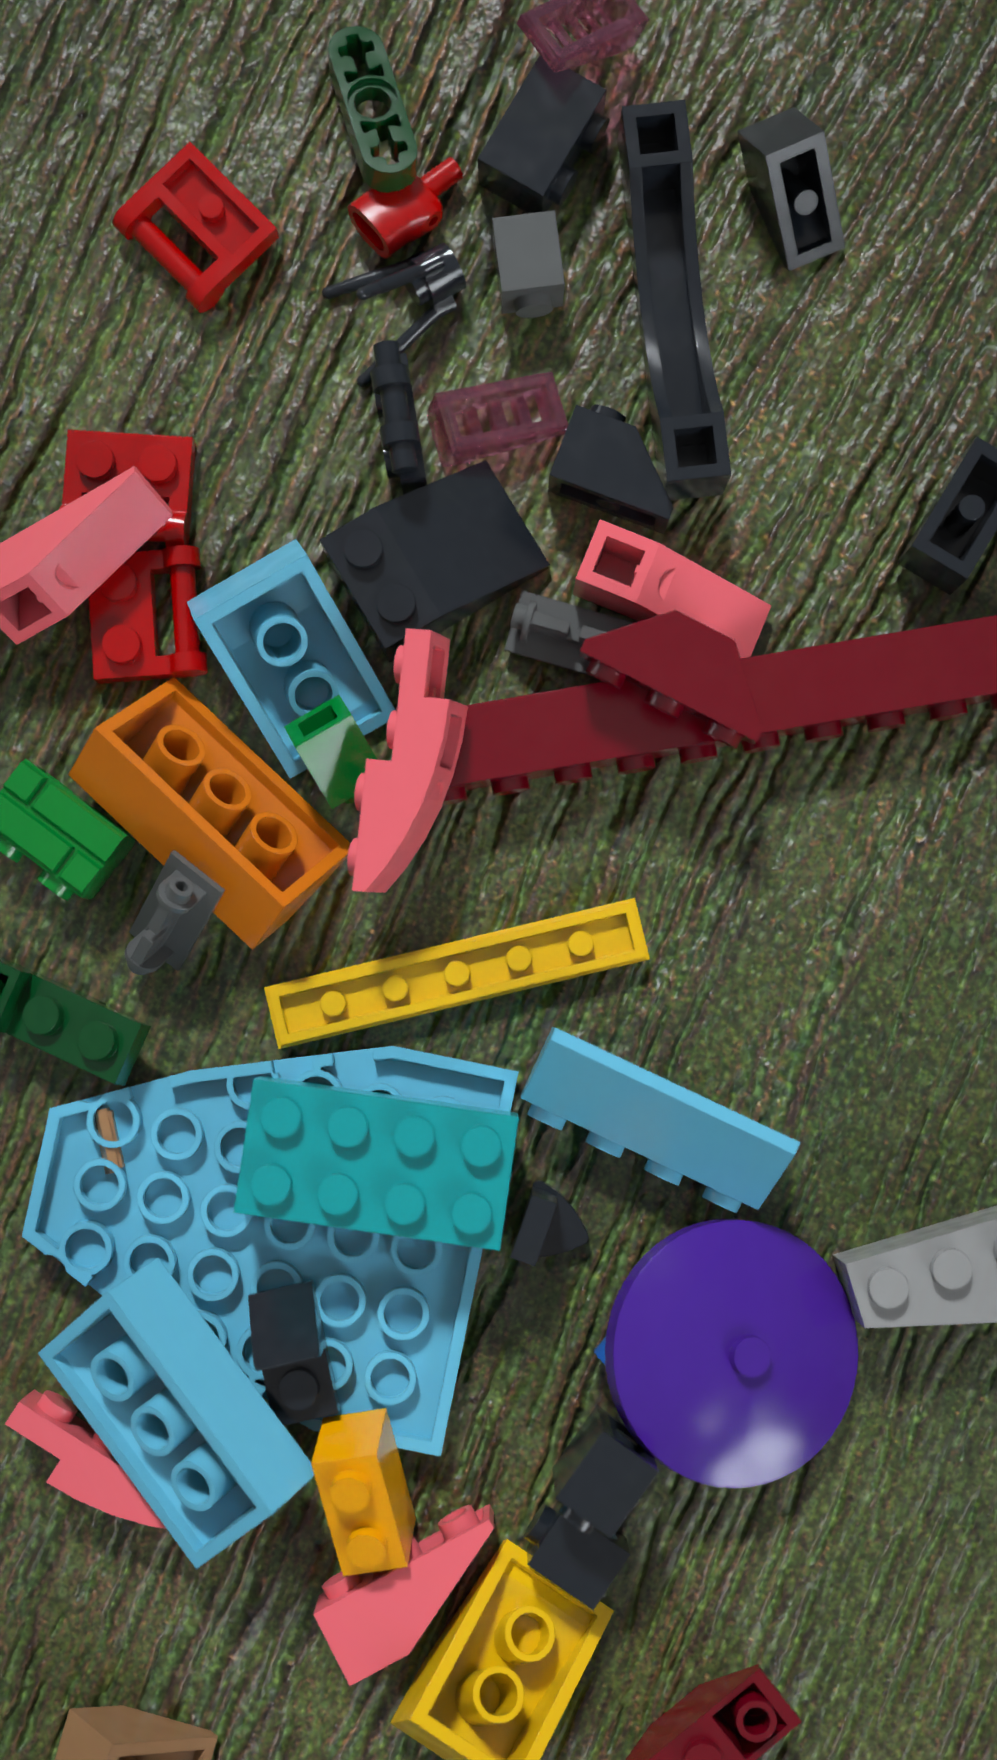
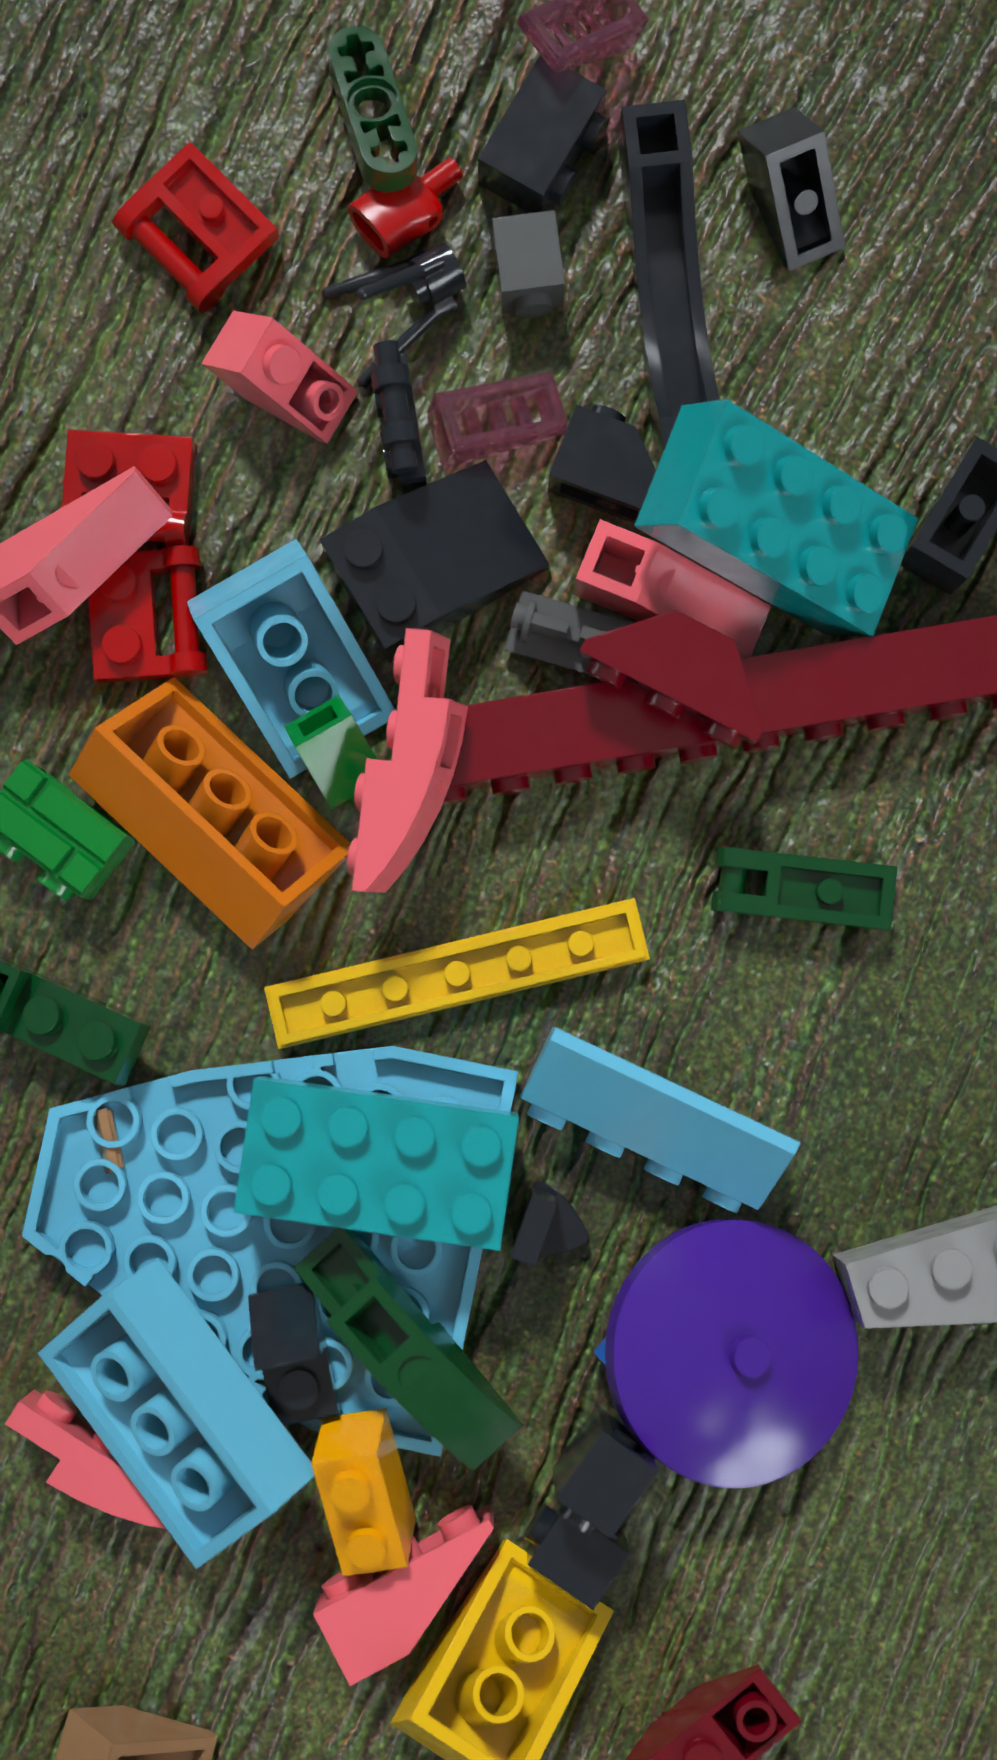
dark grey hinge [125,850,225,975] -> none
none -> coral slope [201,310,359,444]
none -> dark green slope [294,1228,524,1471]
none -> teal brick [634,399,918,636]
none -> dark green plate [711,847,897,931]

